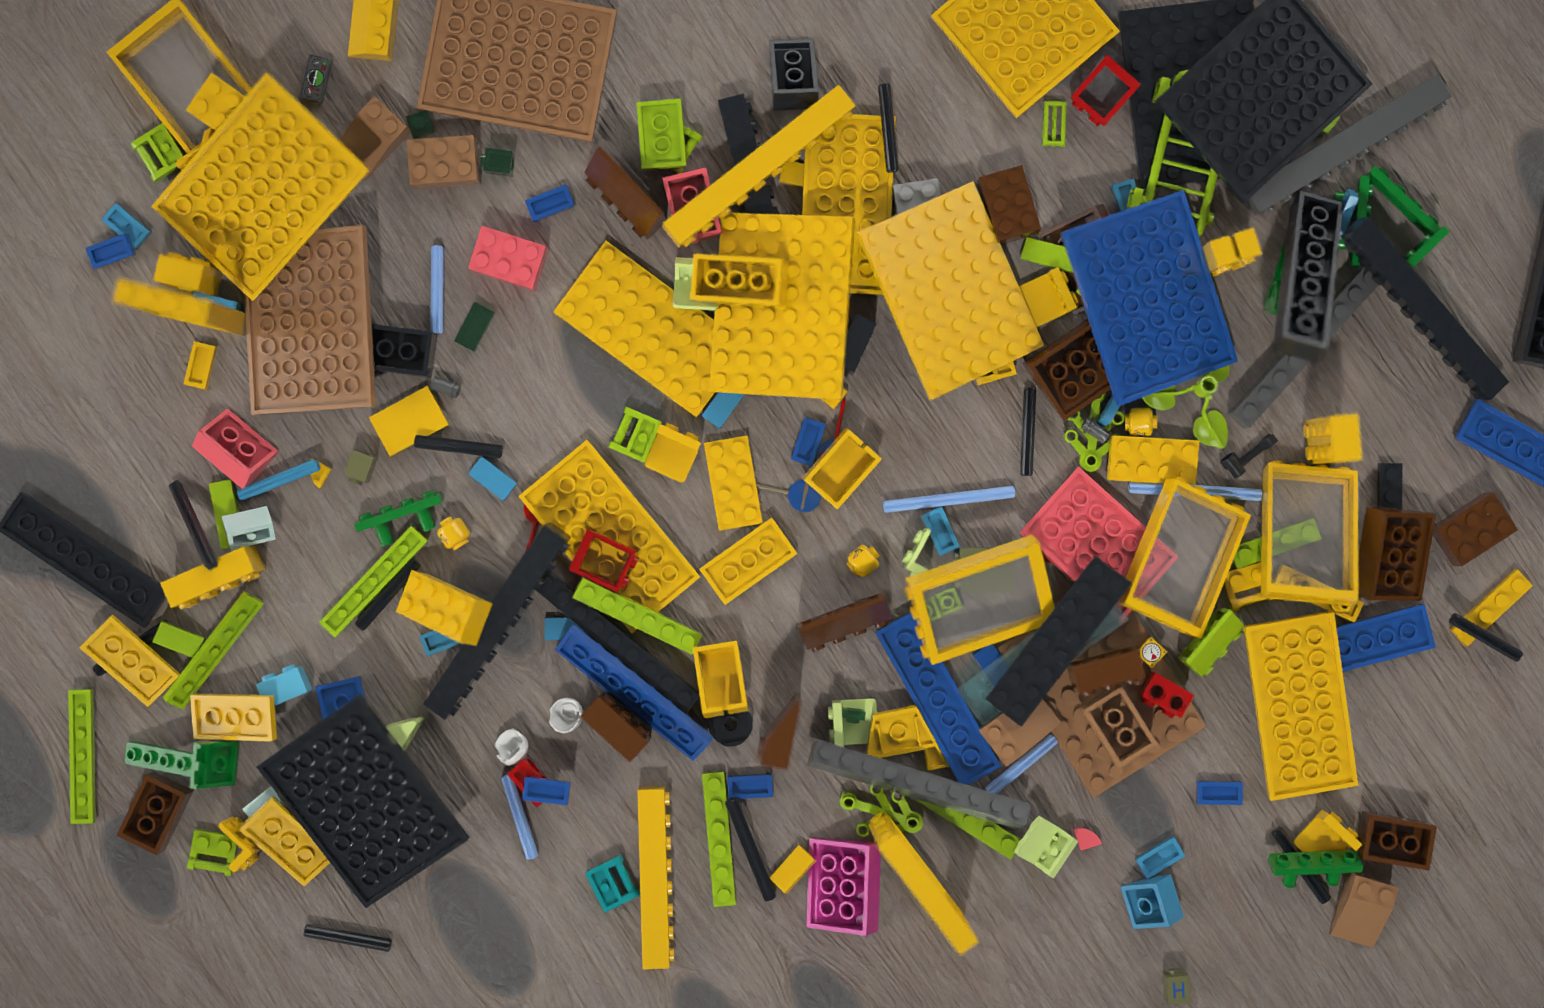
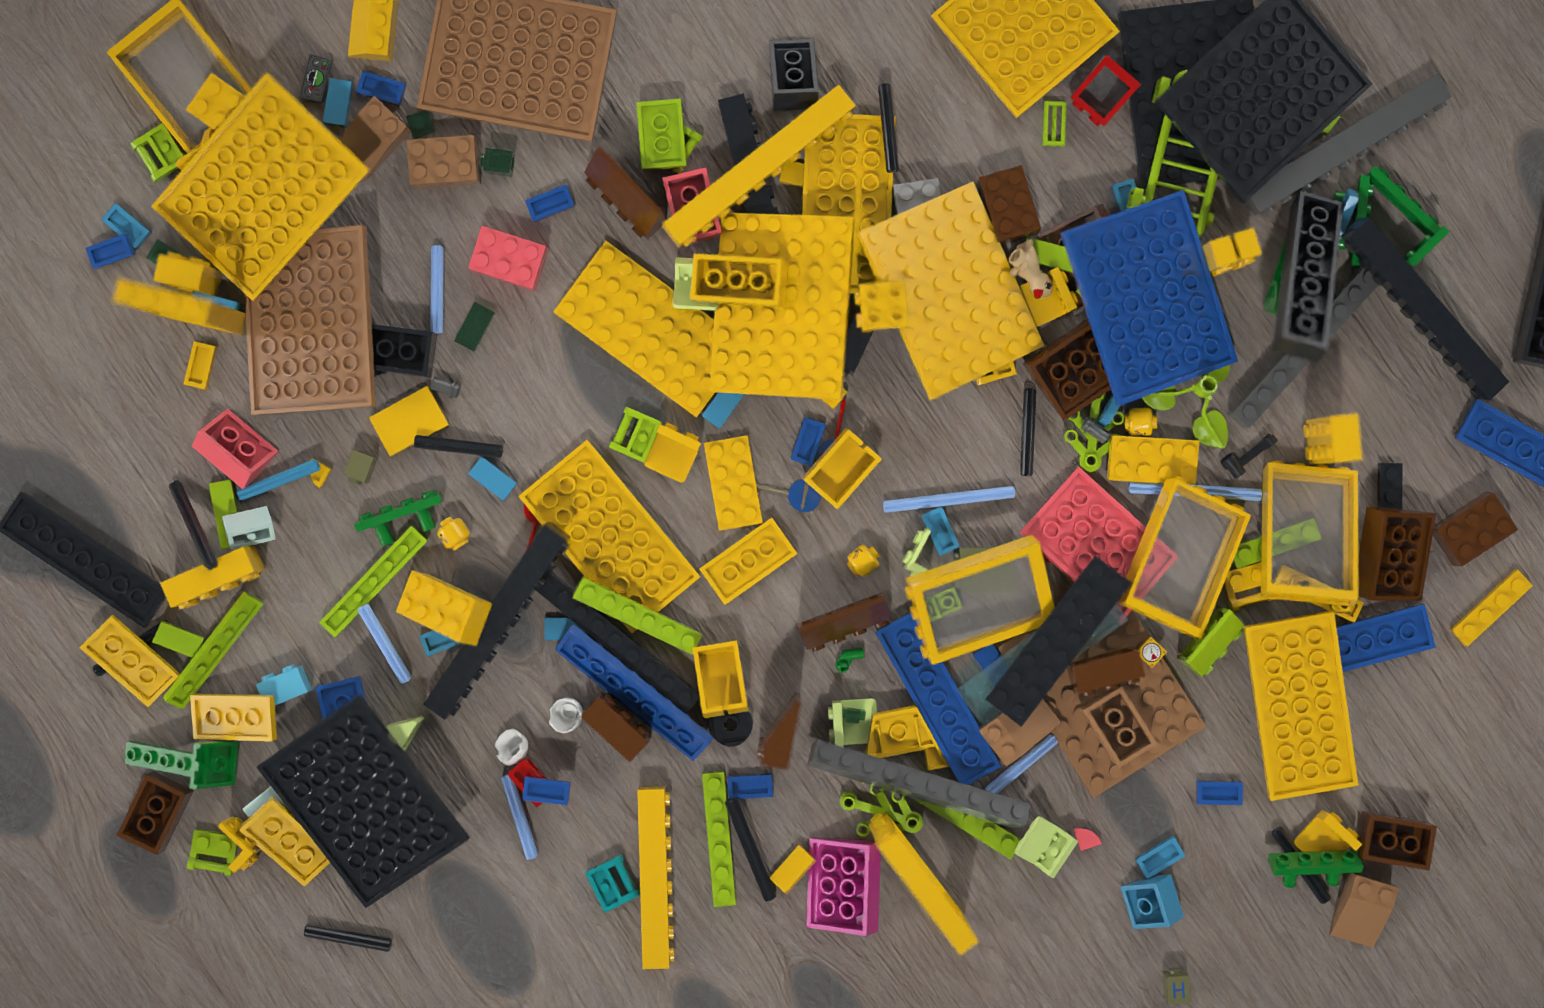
lime plate [68,689,96,824] -> none
black axle [355,559,421,630] -> none
red window [568,529,639,592] -> none
red brick [1138,671,1194,719] -> none
black axle [1449,613,1523,662] -> none
none -> clear green plate [146,239,179,264]
none -> dark azure tile [322,78,354,127]
none -> blue tile [356,70,407,106]
none -> light blue axle [358,604,411,684]
none -> green arm [835,647,864,673]
none -> yellow bracket [854,281,909,333]
none -> tan animal [1009,239,1053,299]

